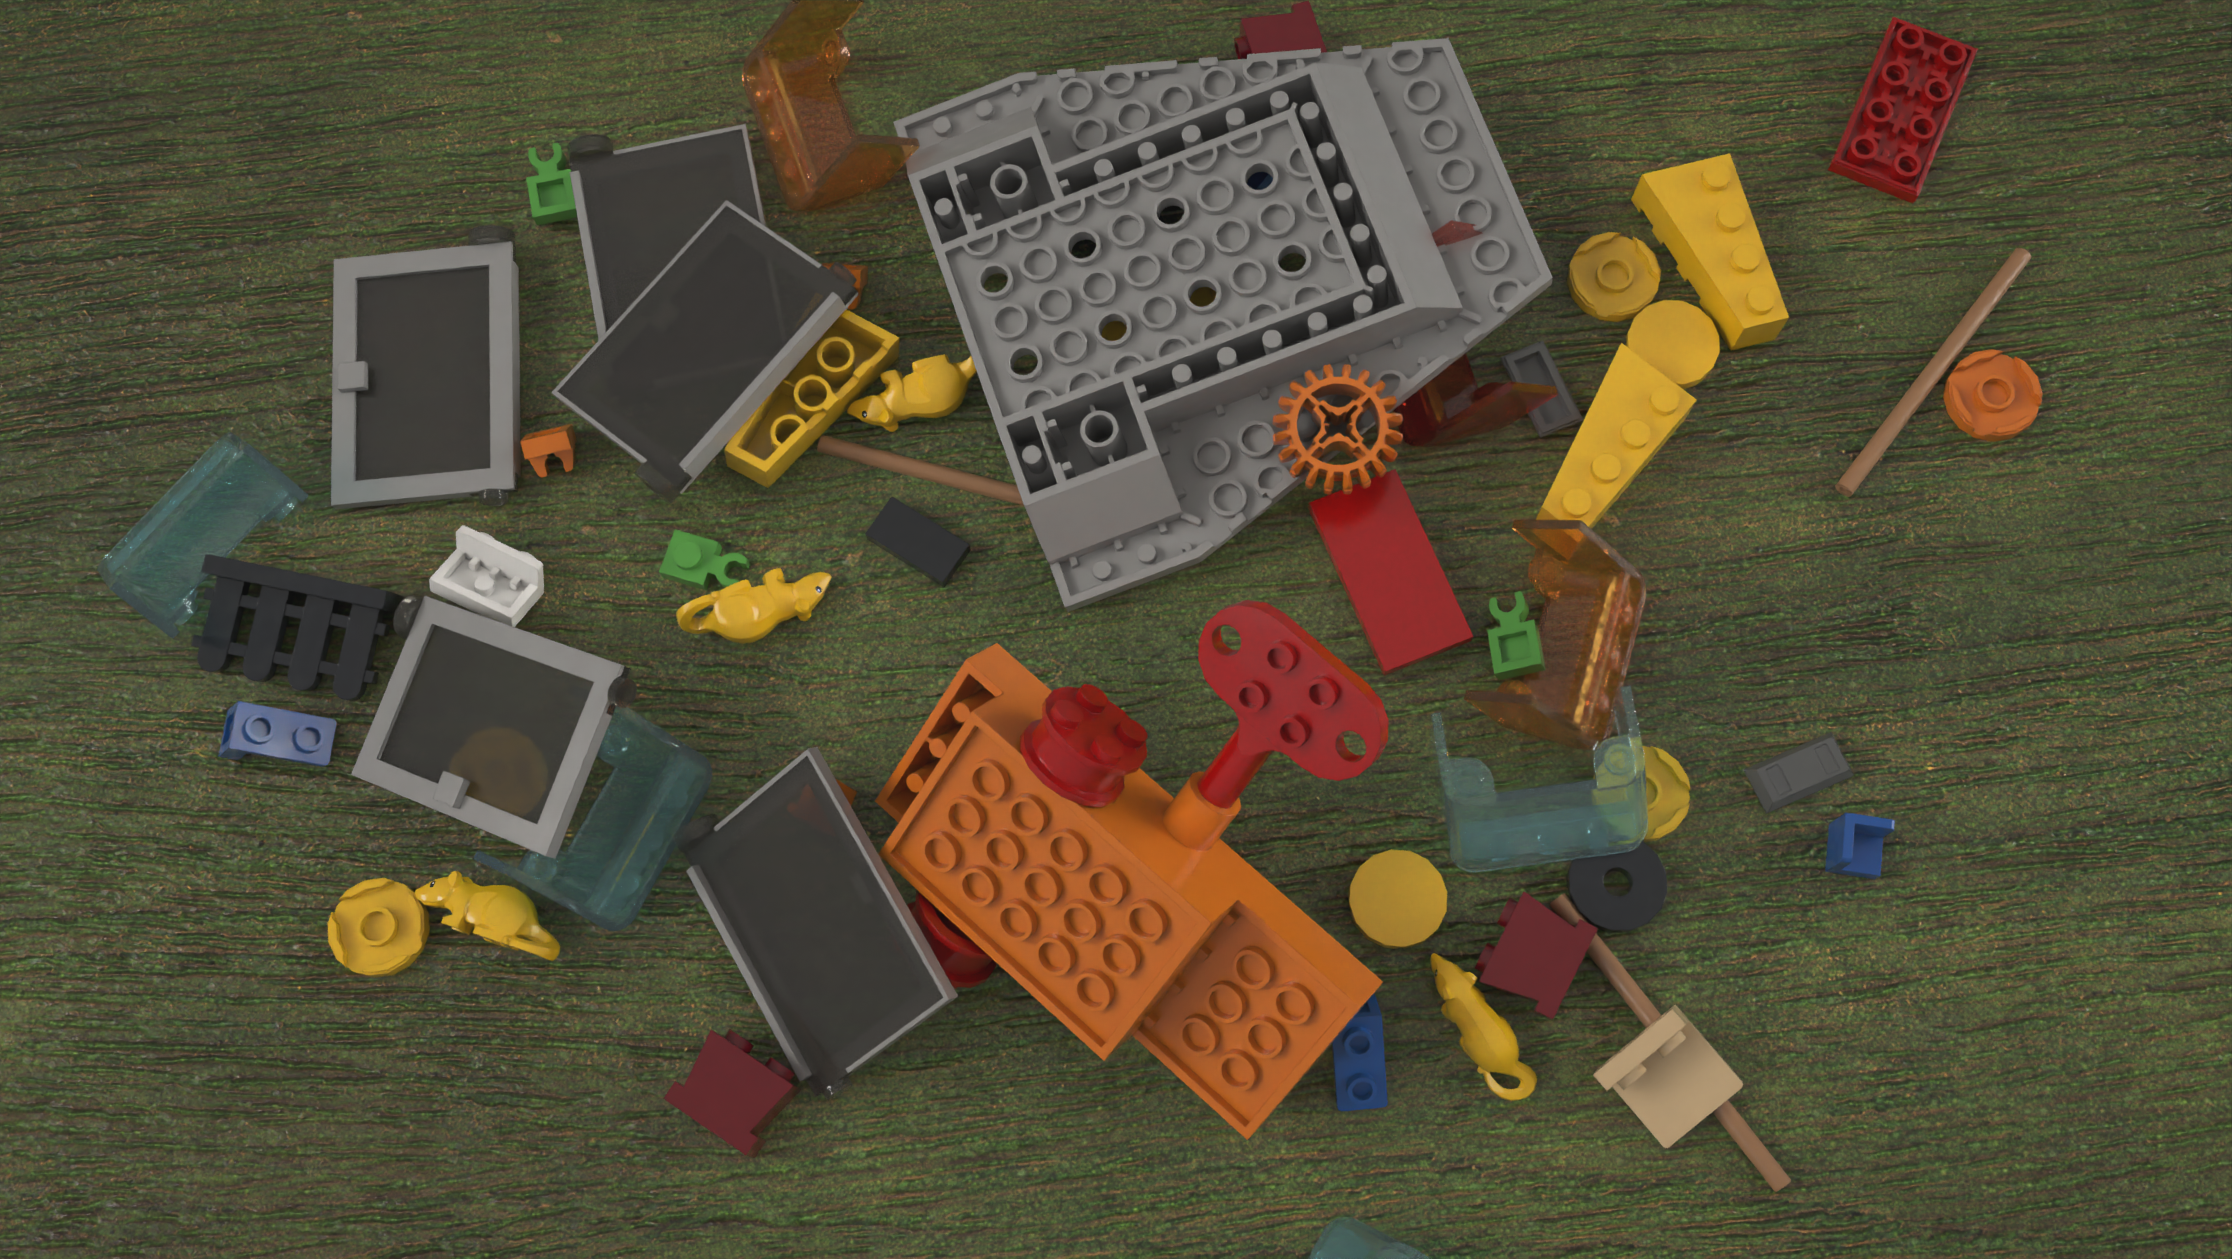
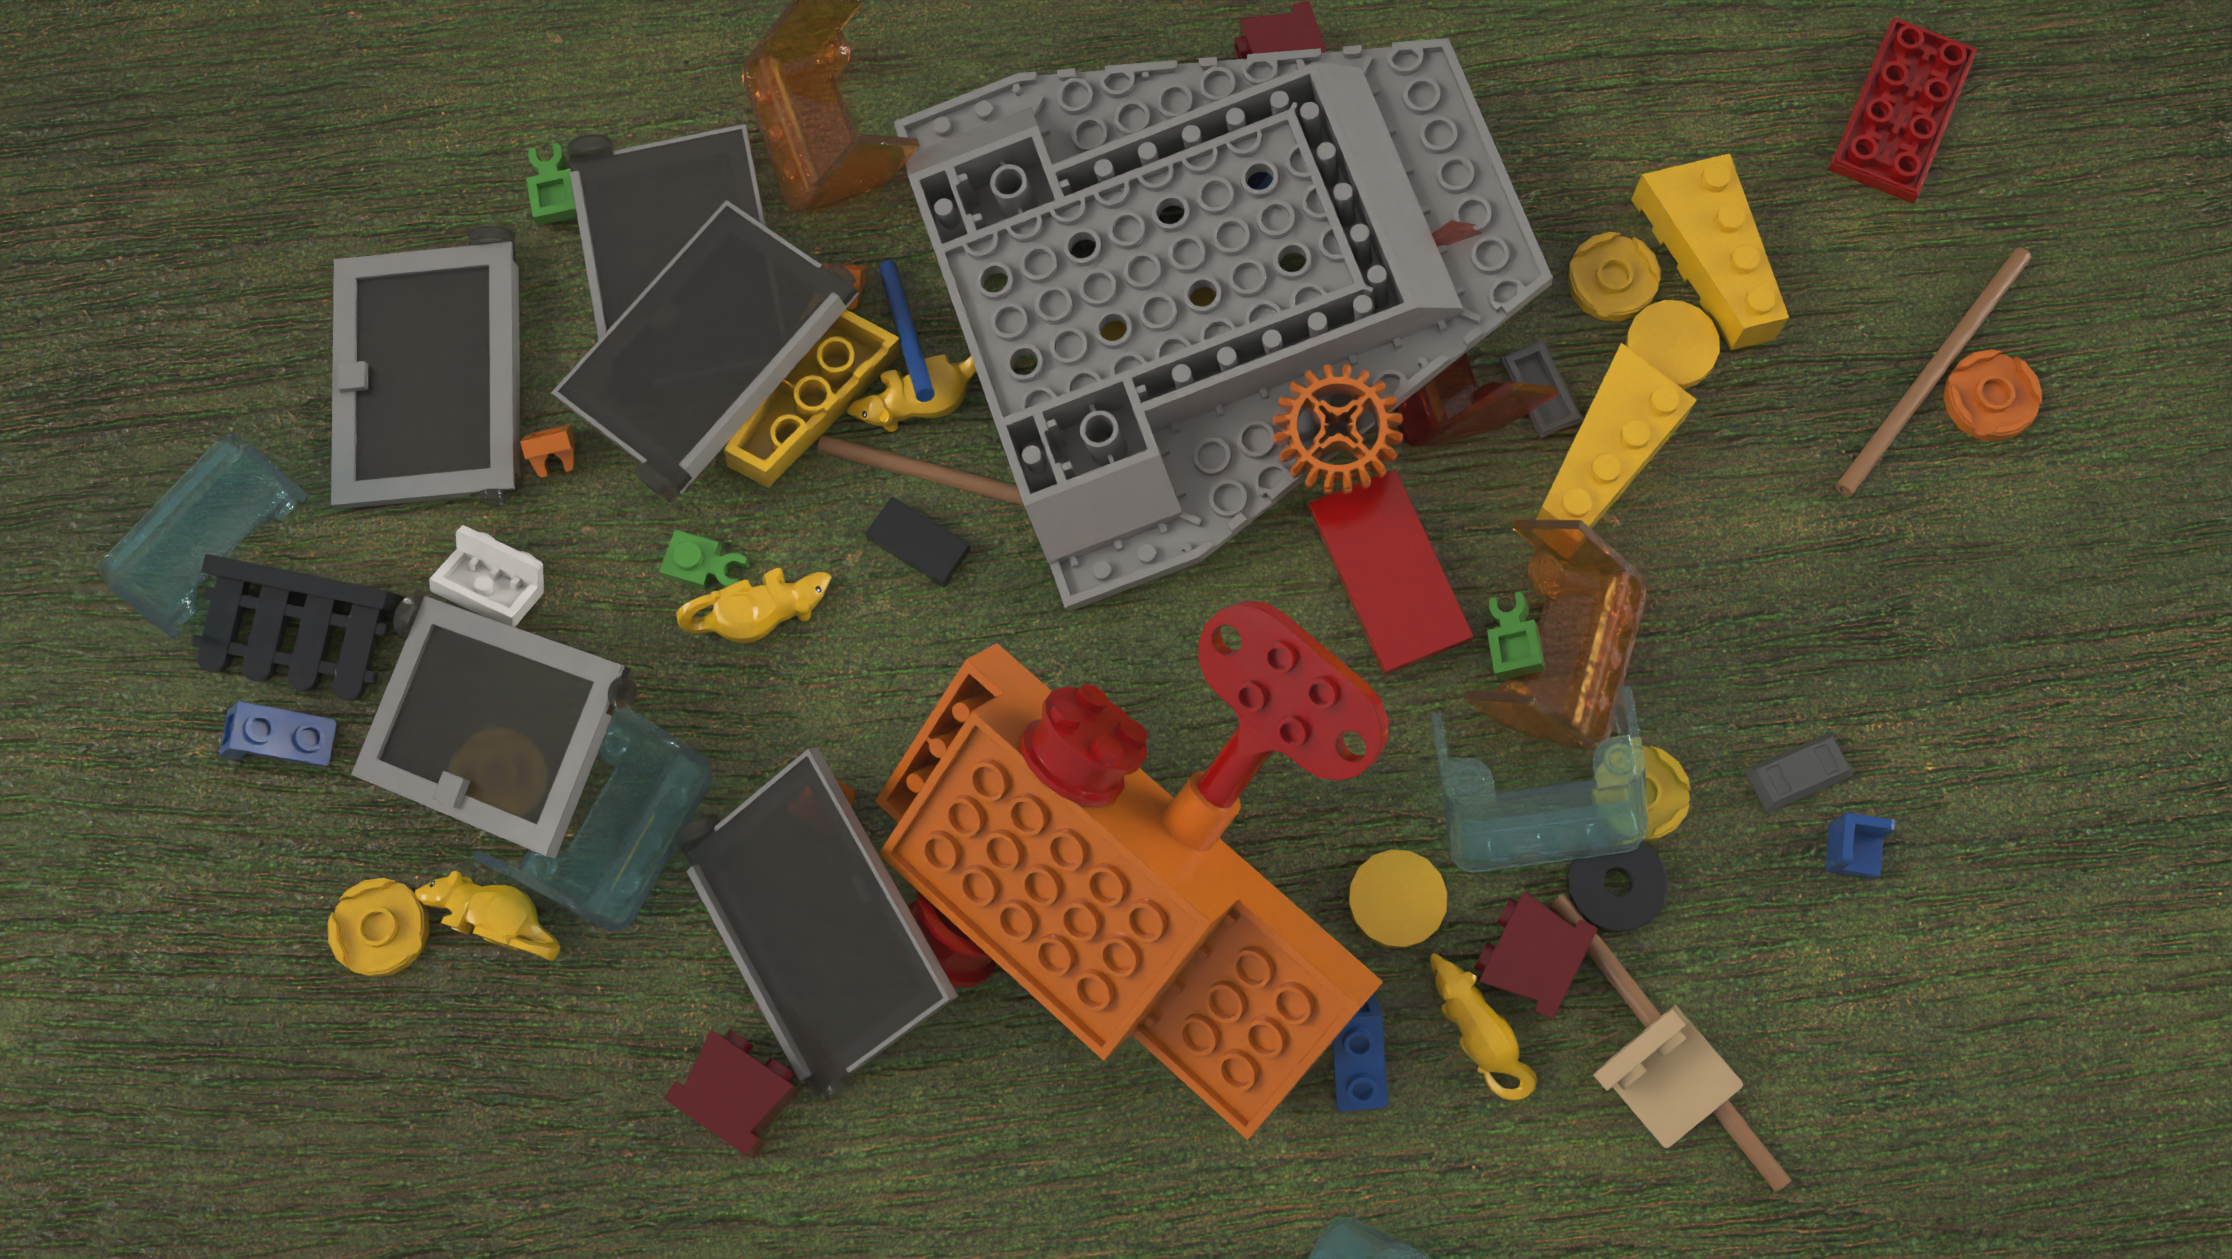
none -> blue bar [879,260,935,402]

